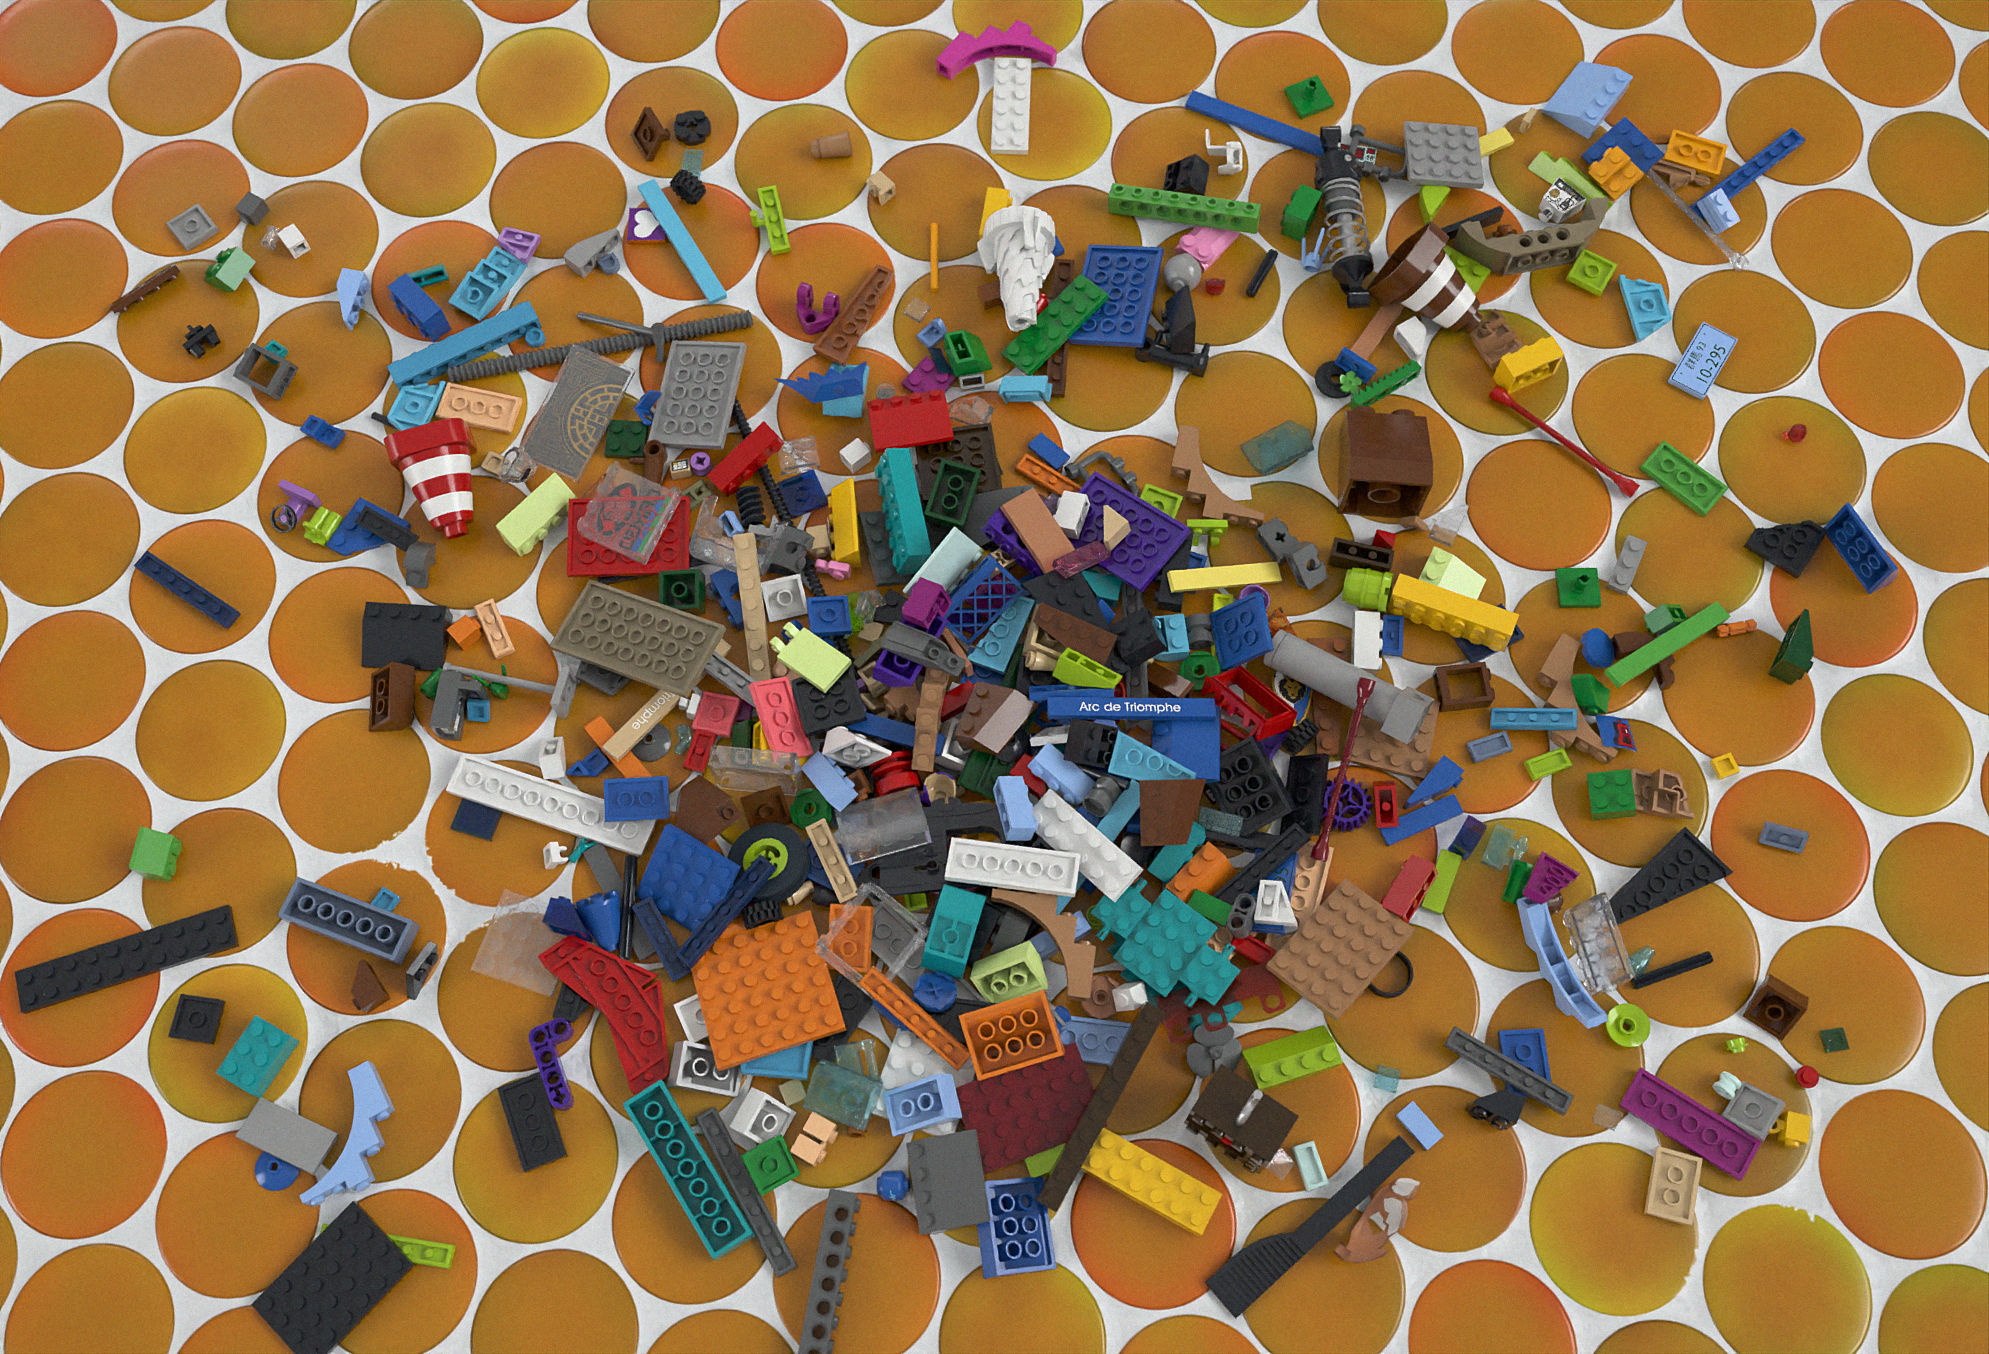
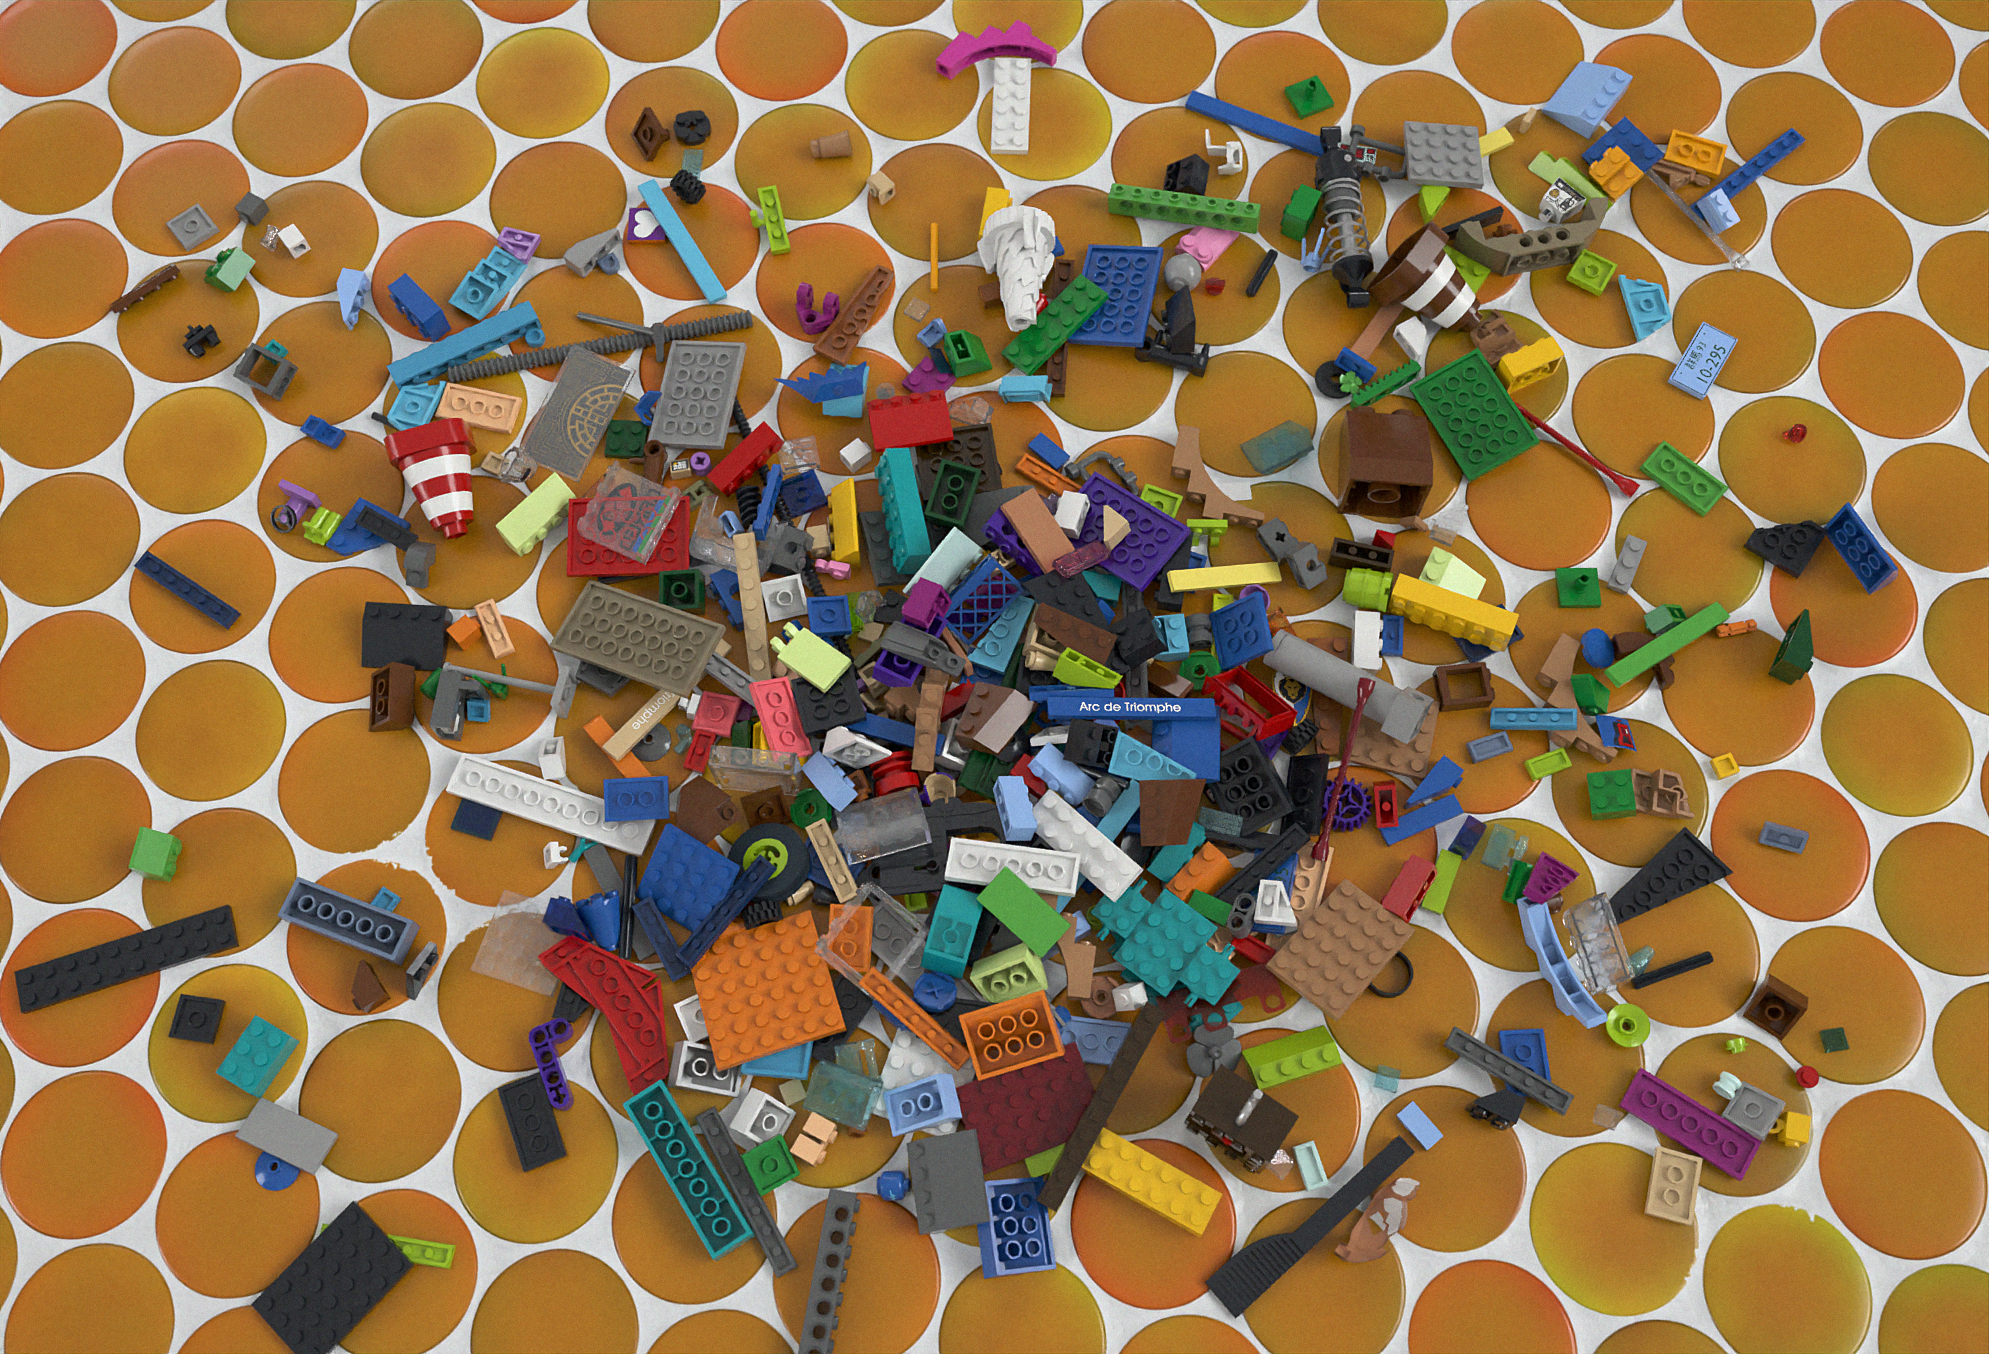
light blue arch [300,1061,395,1207] -> none
teal piece [397,263,449,288] -> none
blue slope [566,748,612,777] -> none
light grey piece [959,372,985,392] -> none
none -> blue plate [752,464,783,541]
none -> bright green tile [976,866,1071,958]
none -> green plate [1409,348,1540,483]

